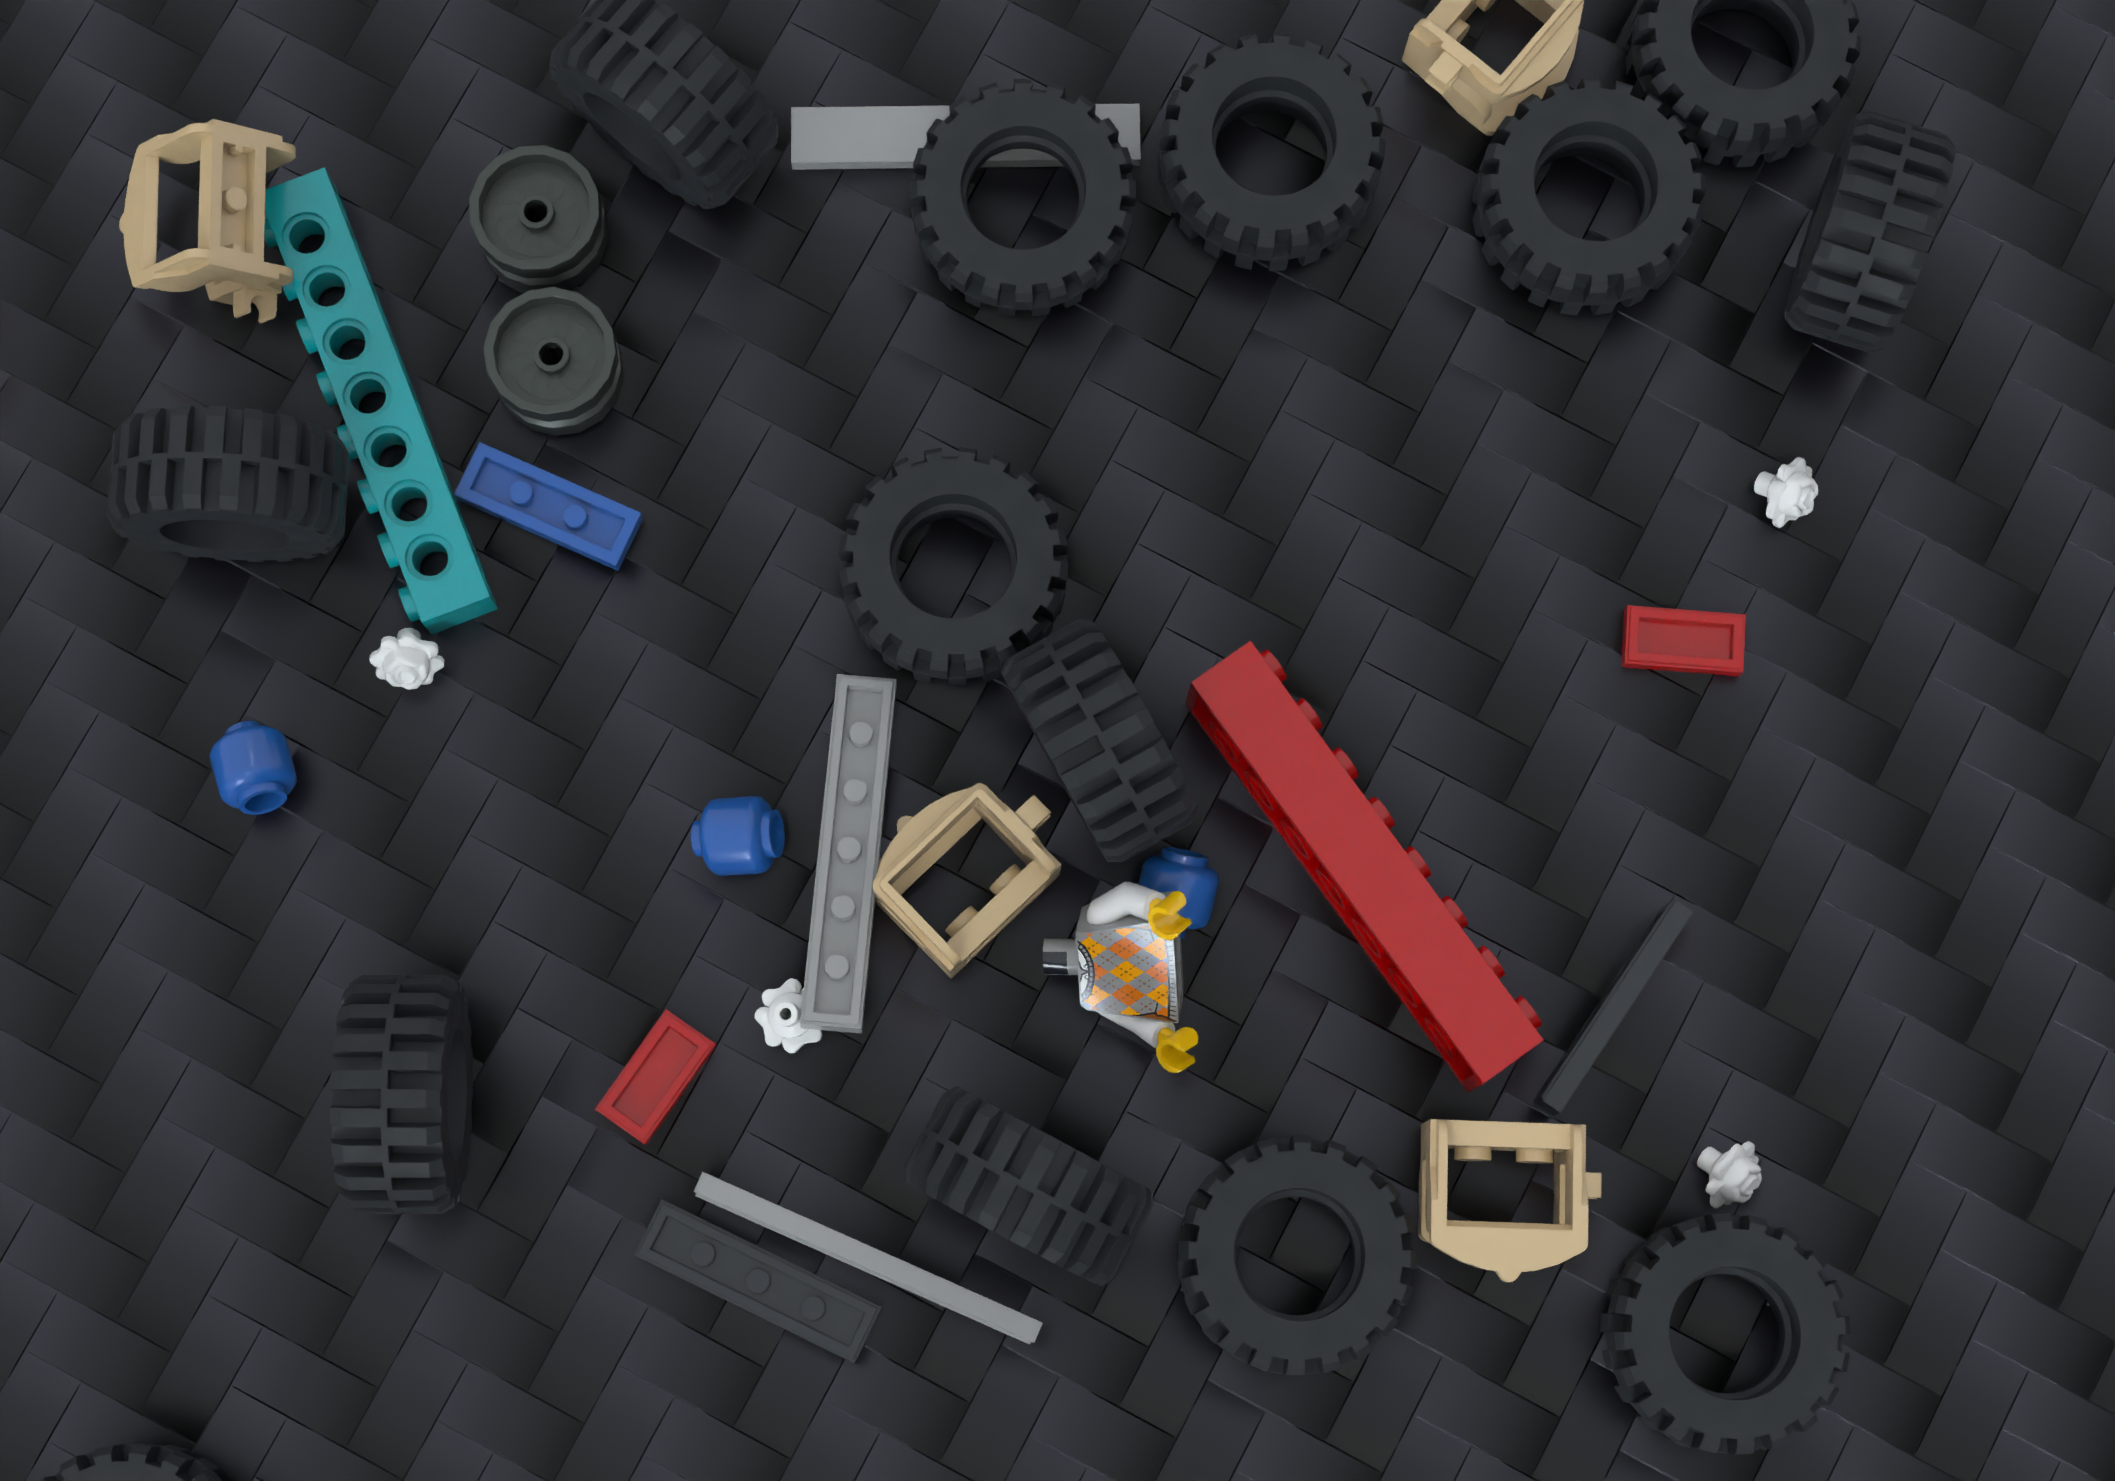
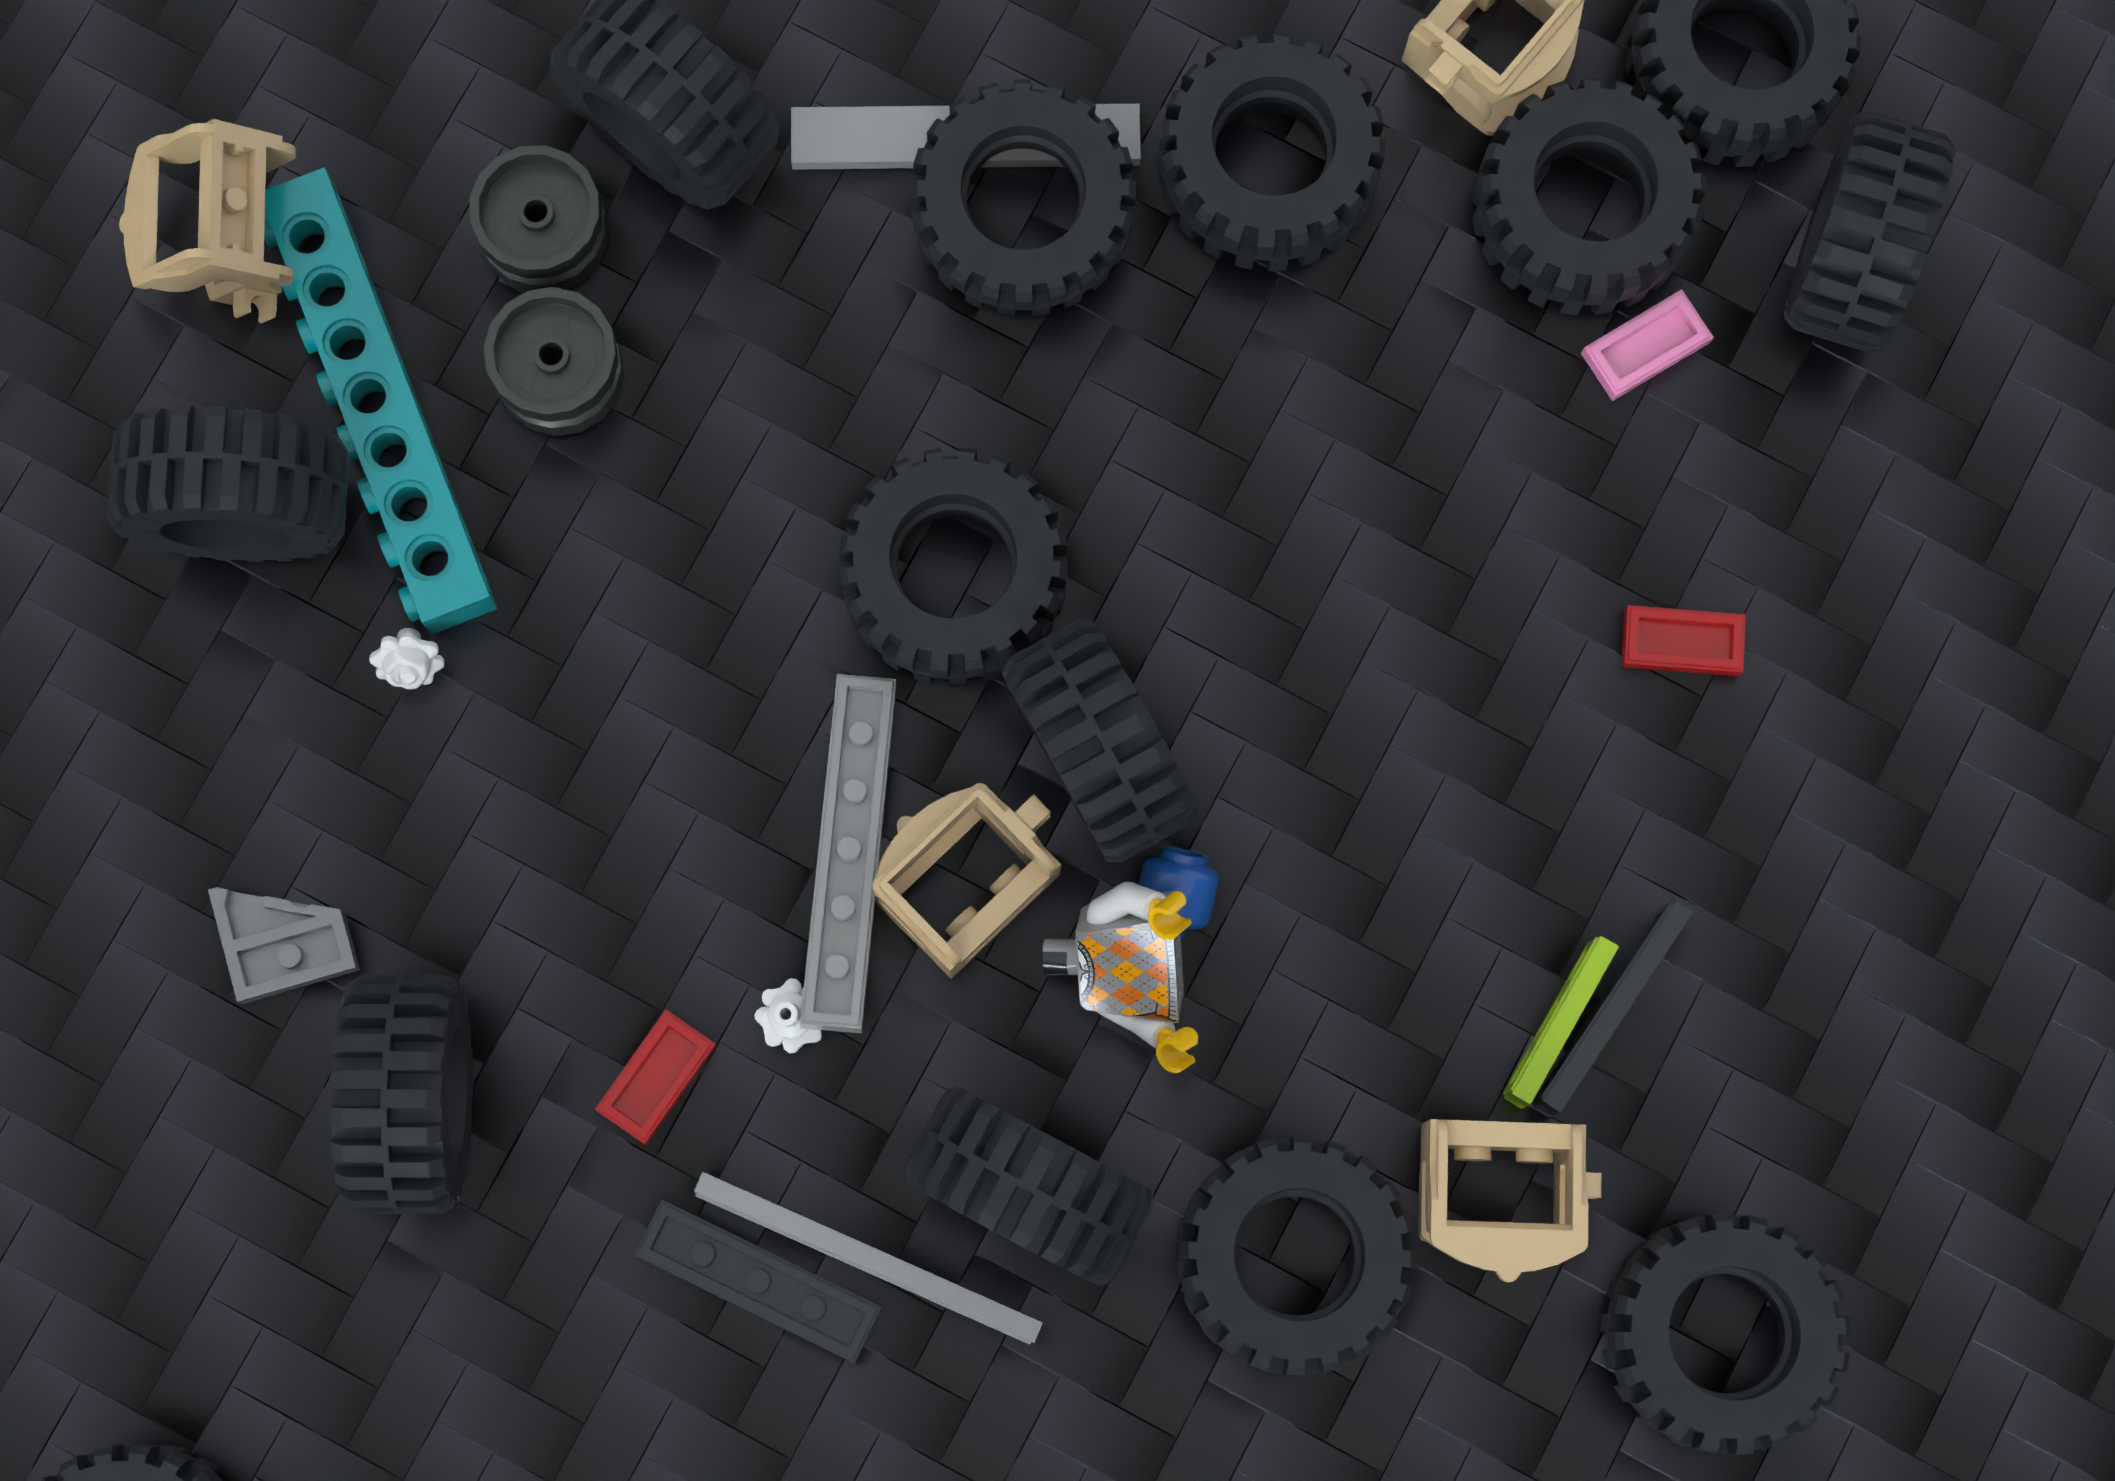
blue head [210,721,297,815] -> none
blue plate [454,442,644,571] -> none
blue head [691,796,785,876] -> none
red brick [1185,641,1543,1093] -> none
white plant [1697,1141,1762,1208] -> none
white plant [1754,457,1818,528] -> none
none -> flat silver wing [208,887,360,1004]
none -> lime tile [1503,936,1619,1109]
none -> bright pink tile [1581,289,1714,401]

